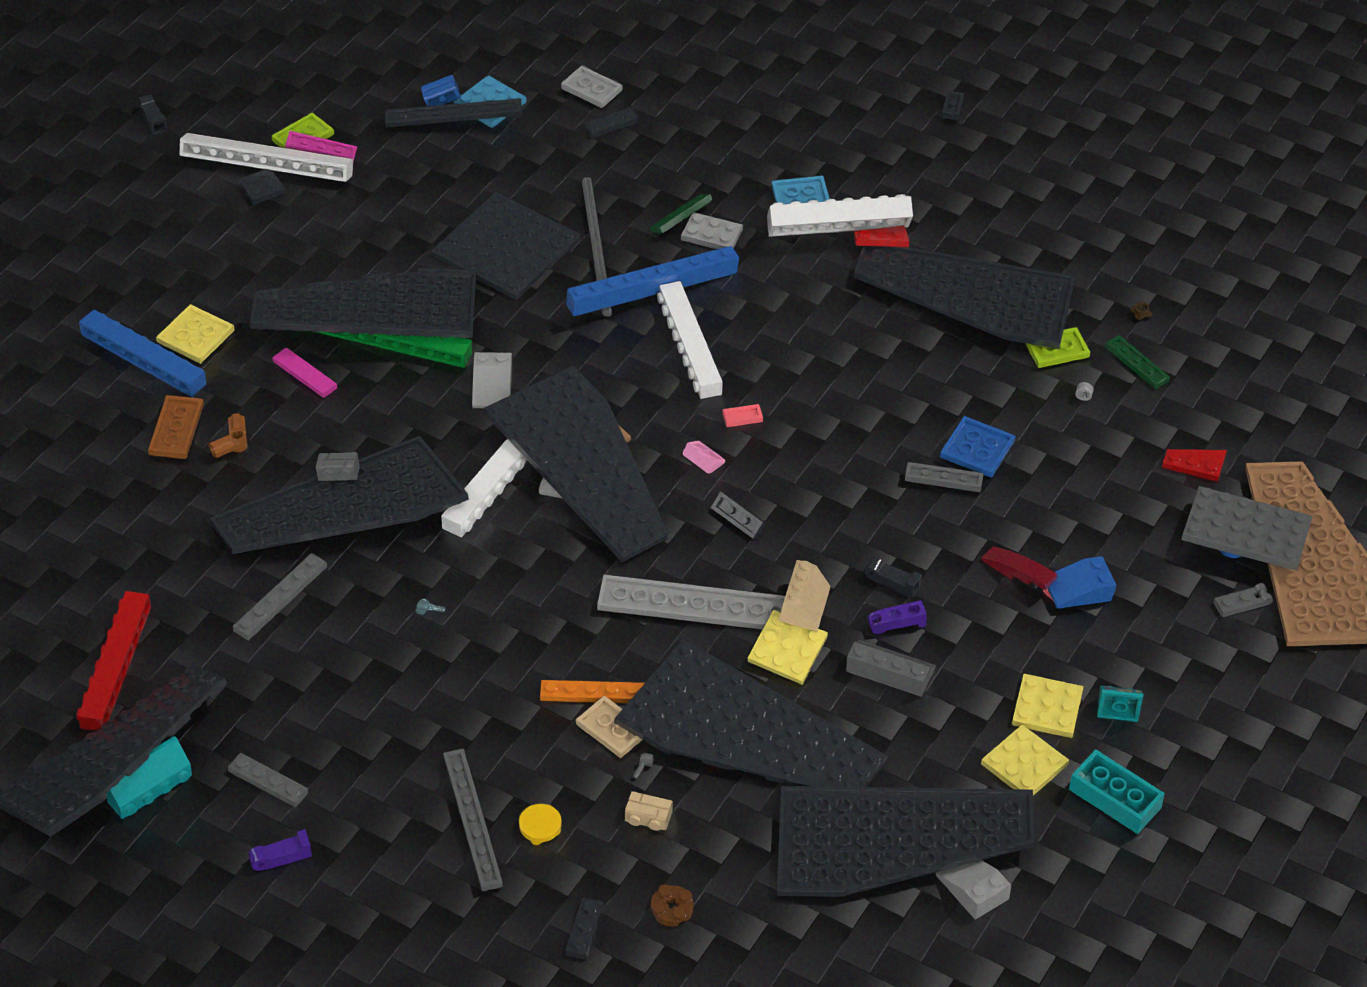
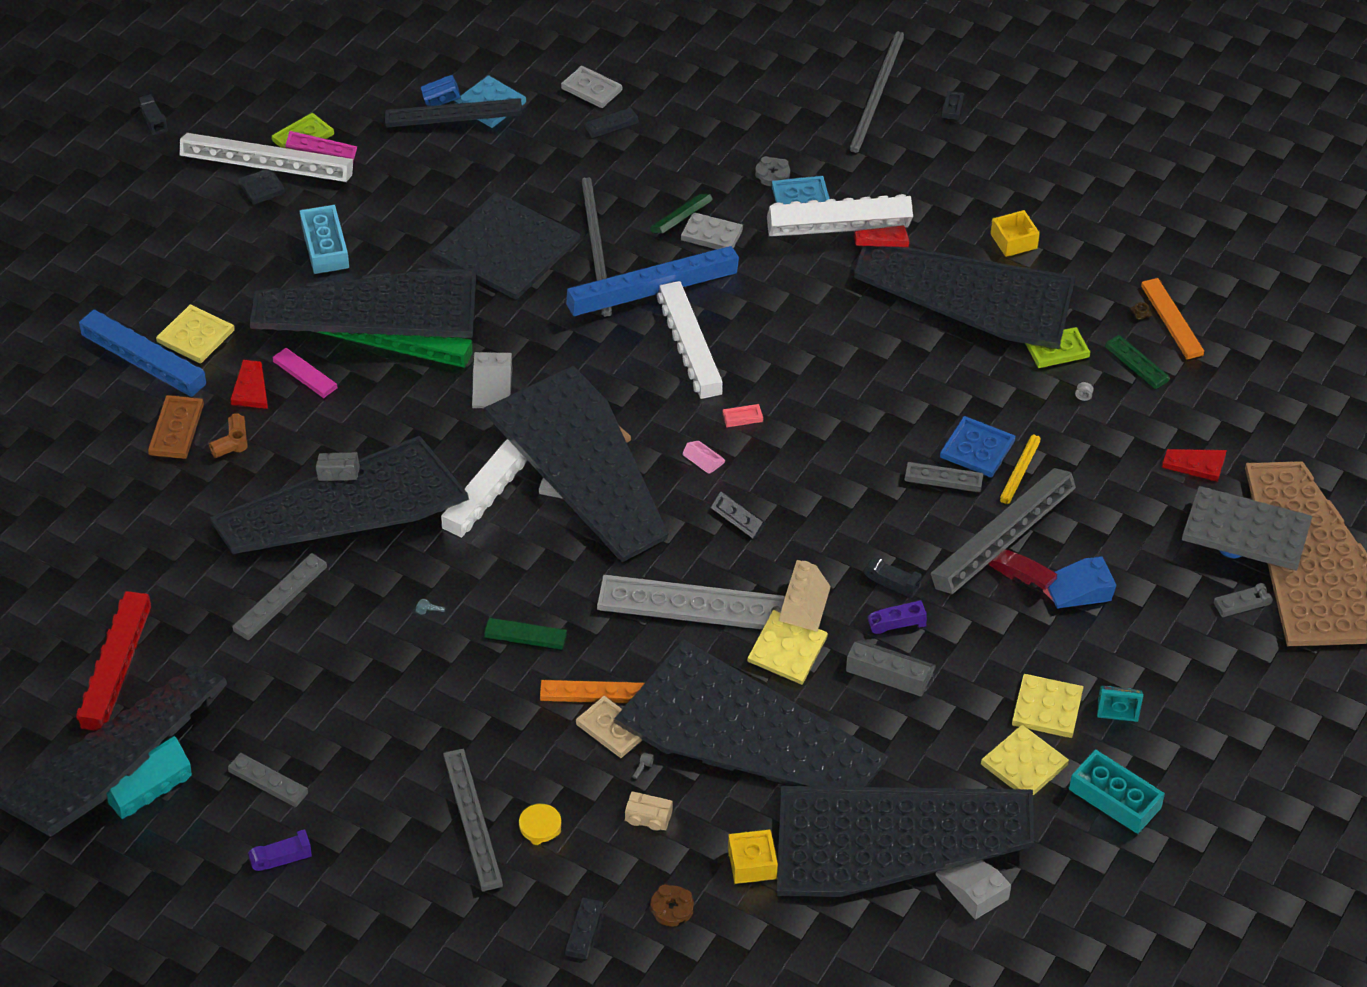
none -> red wing [231,360,268,409]
none -> medium azure brick [300,205,349,274]
none -> dark green tile [485,618,567,650]
none -> yellow container [728,829,778,884]
none -> dark grey plate [755,156,790,186]
none -> dark grey axle [850,31,904,153]
none -> dark grey brick [931,468,1076,594]
none -> yellow container [991,210,1040,257]
none -> yellow axle [1000,434,1041,504]
none -> orange tile [1141,278,1204,360]

